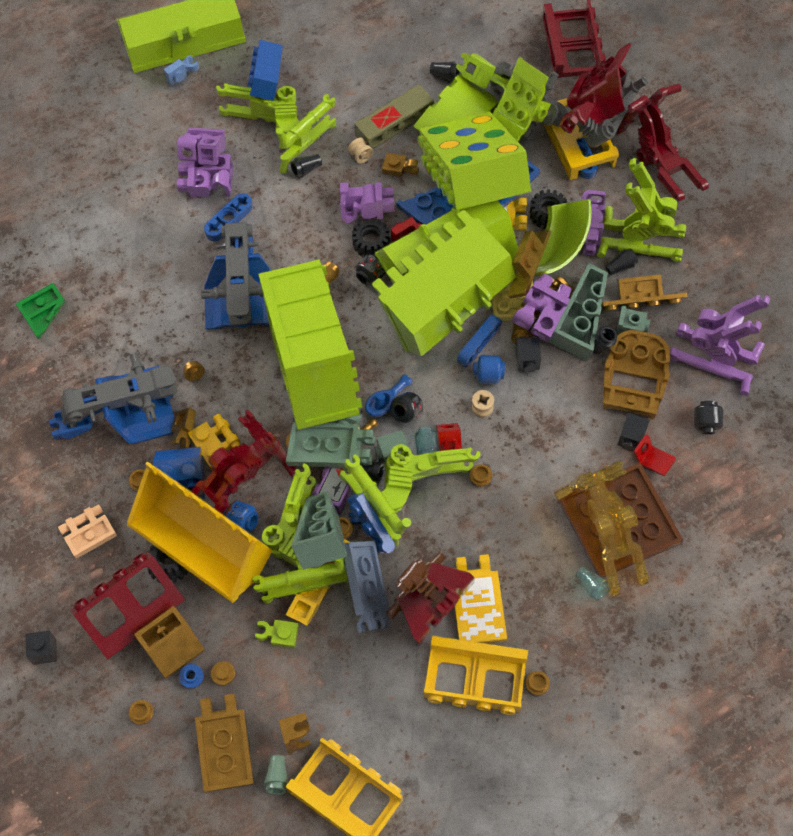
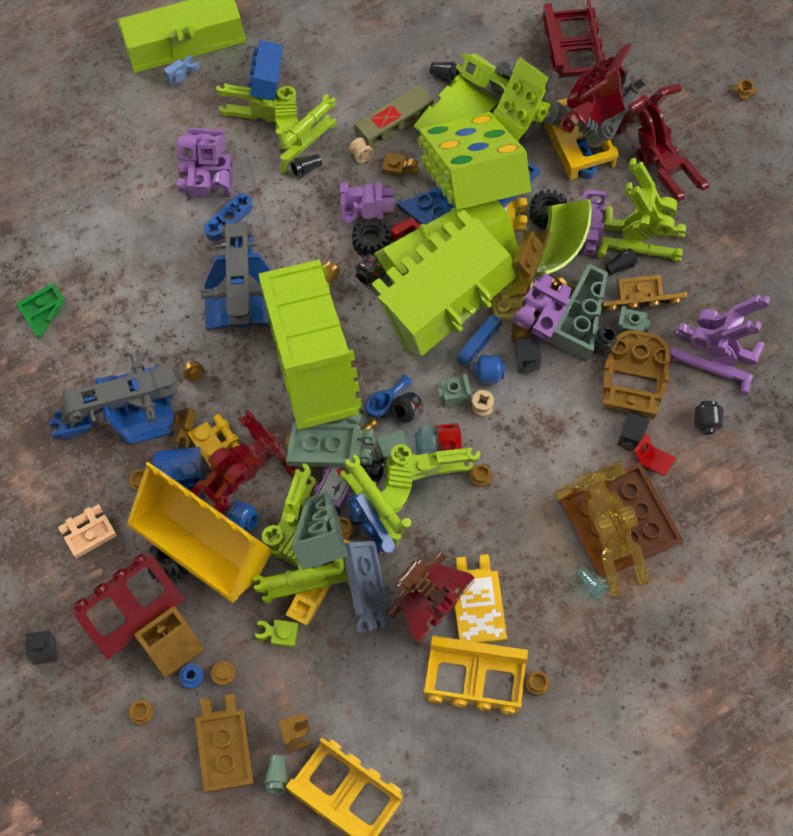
none -> sand green brick [437,374,471,408]
none -> pearl gold plate [733,79,757,100]

